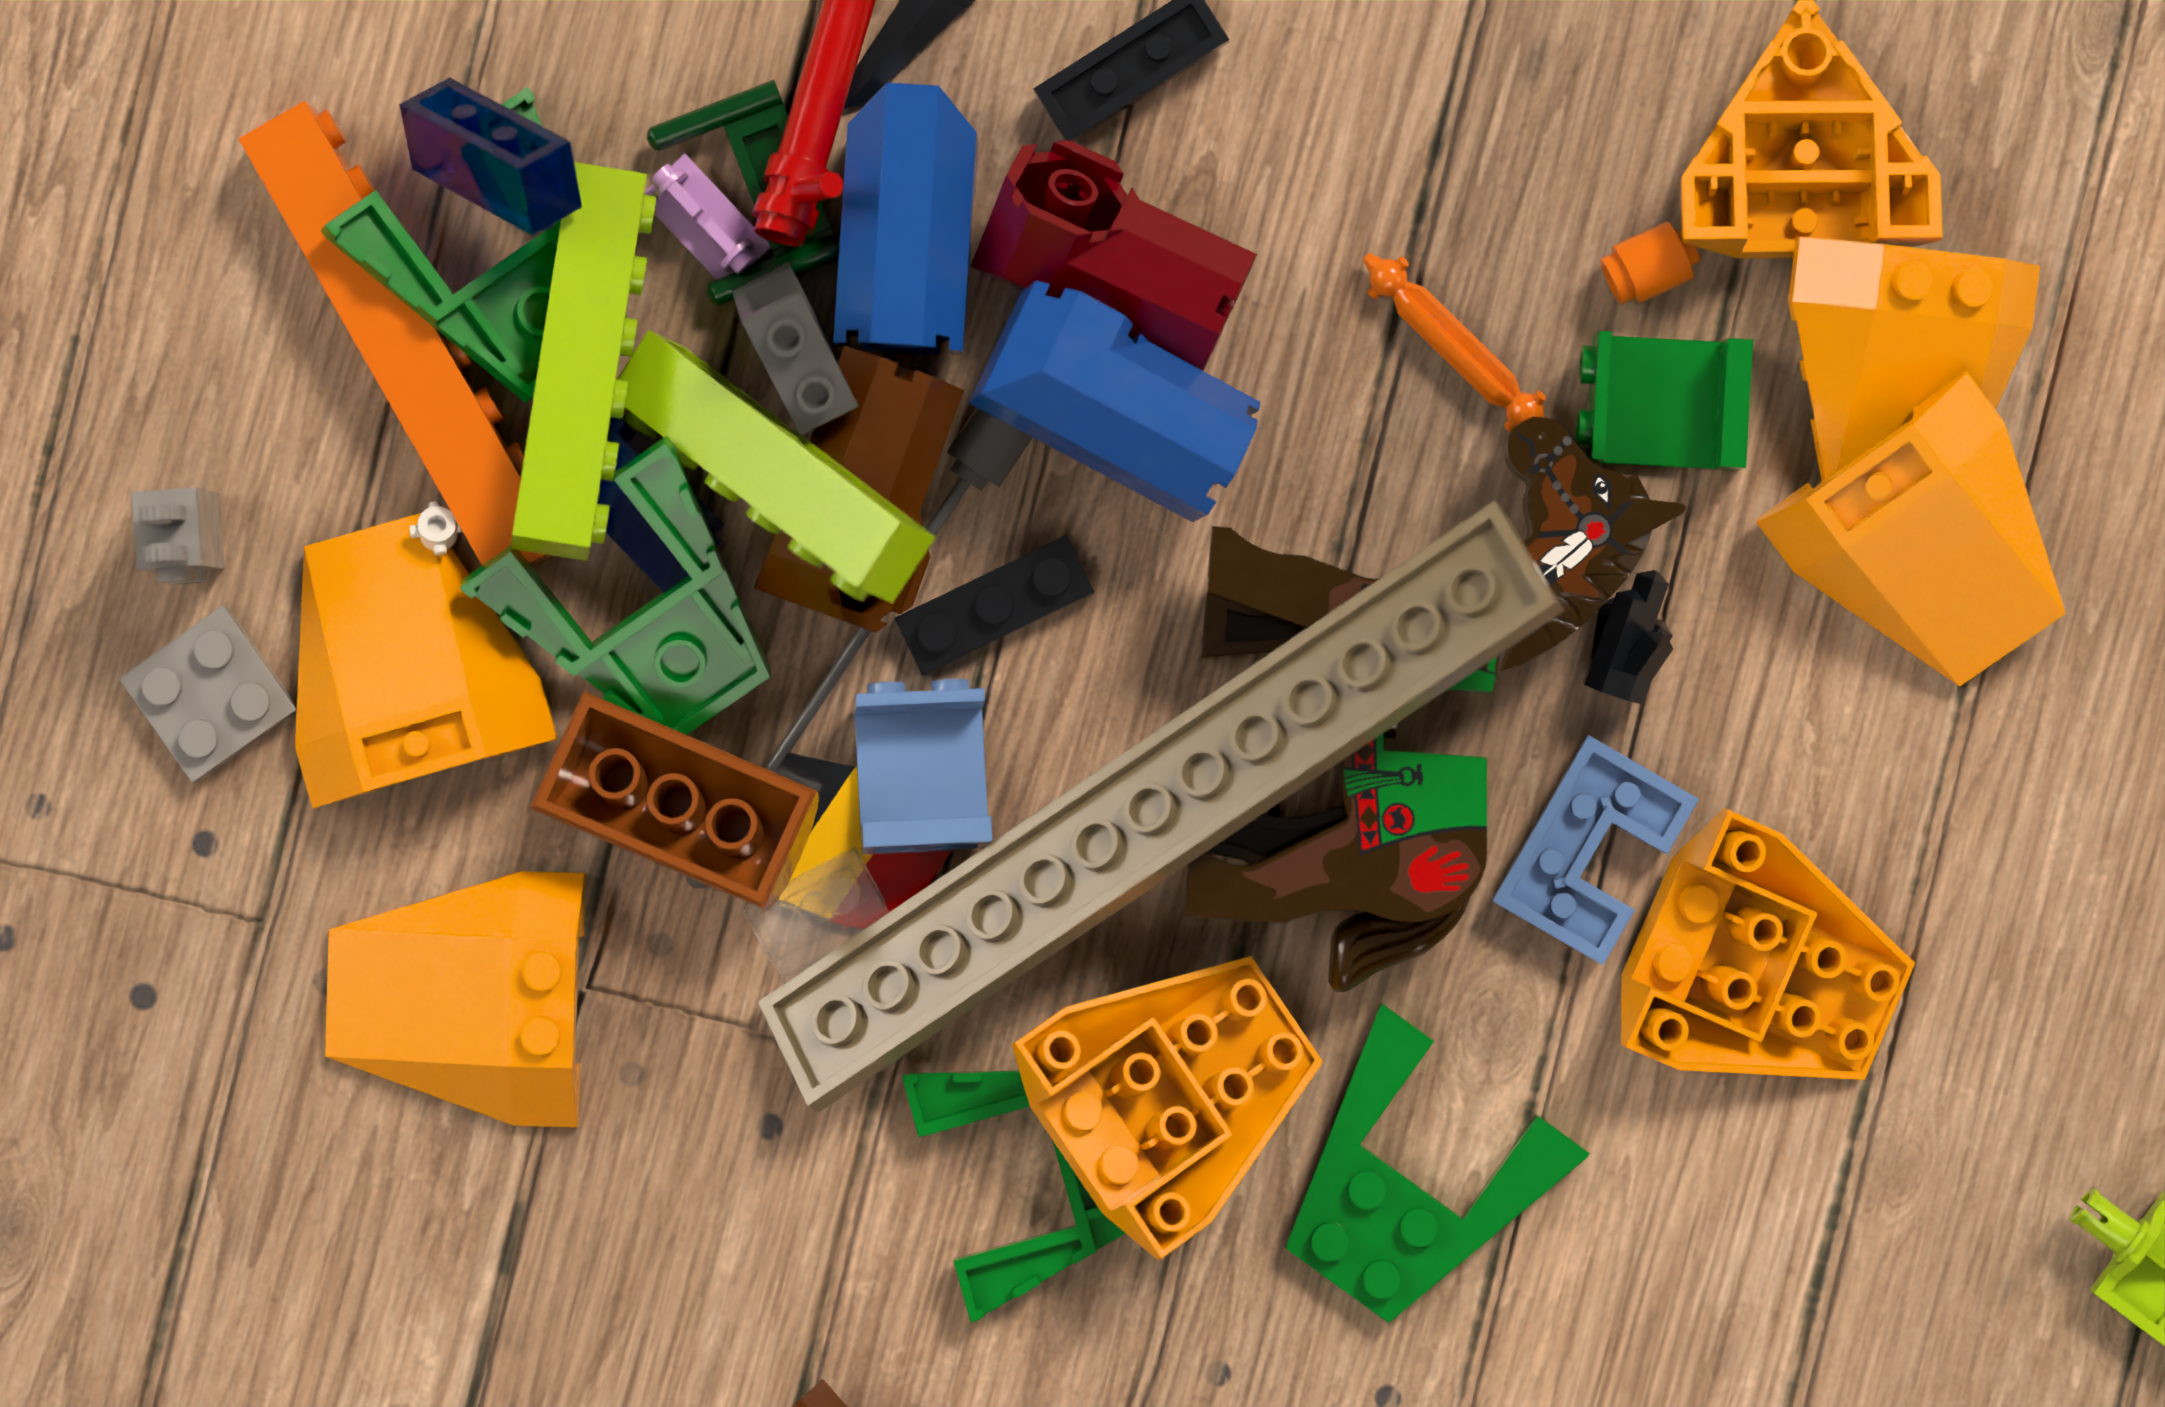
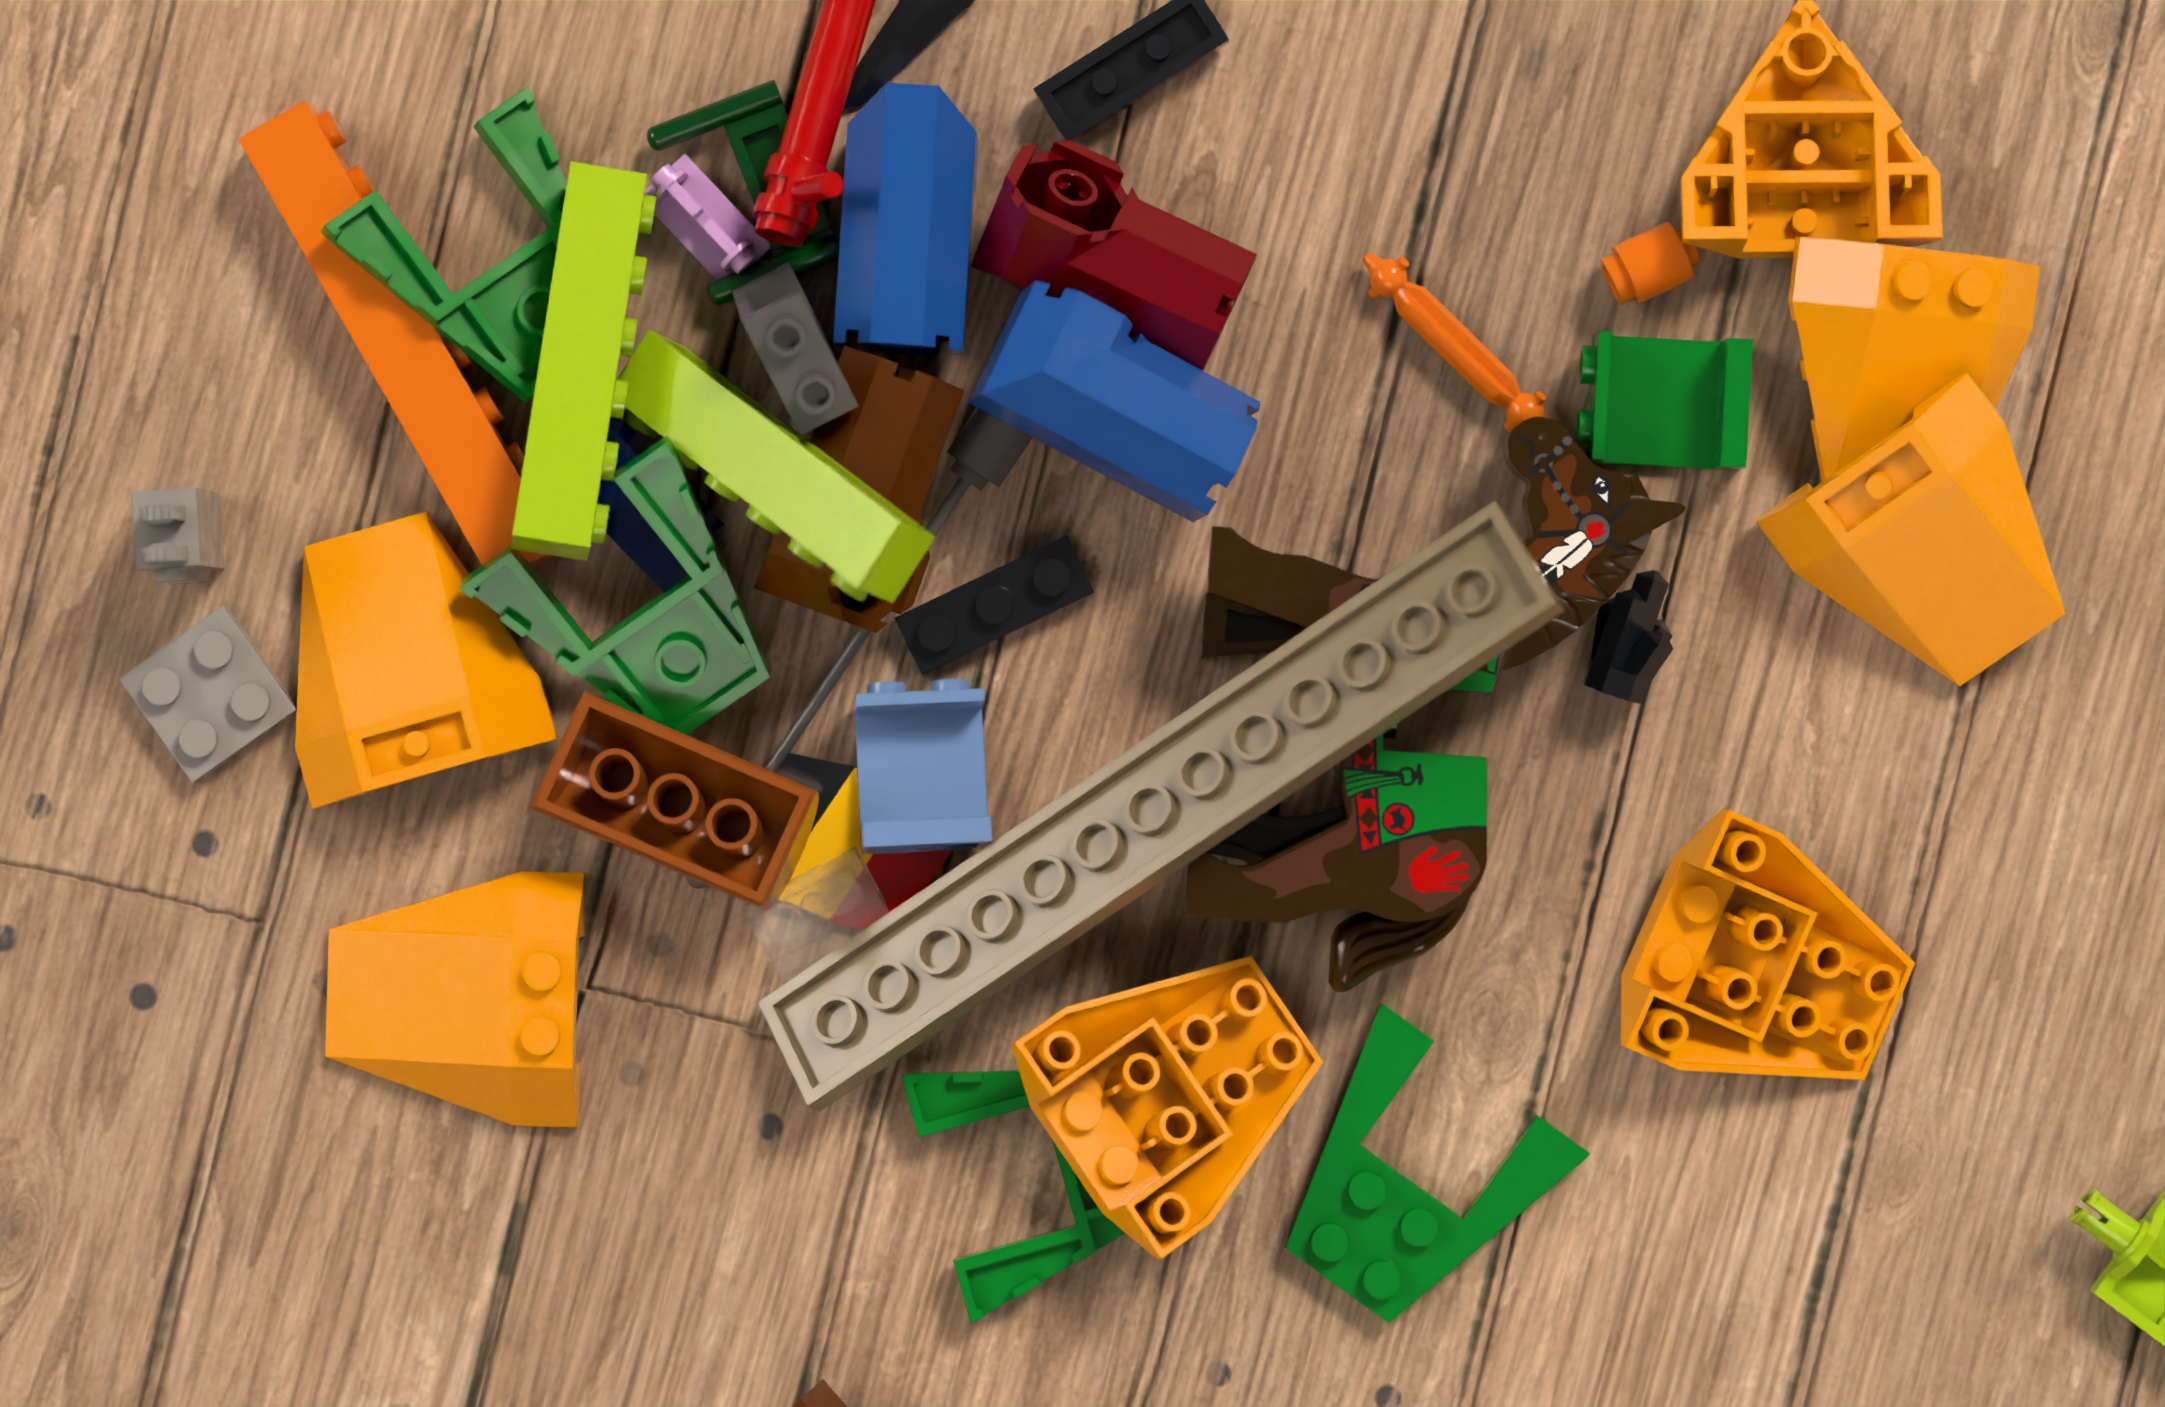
clear blue brick [399,77,582,235] -> none
white piece [409,501,463,556] -> none
medium blue plate [1491,735,1699,965] -> none

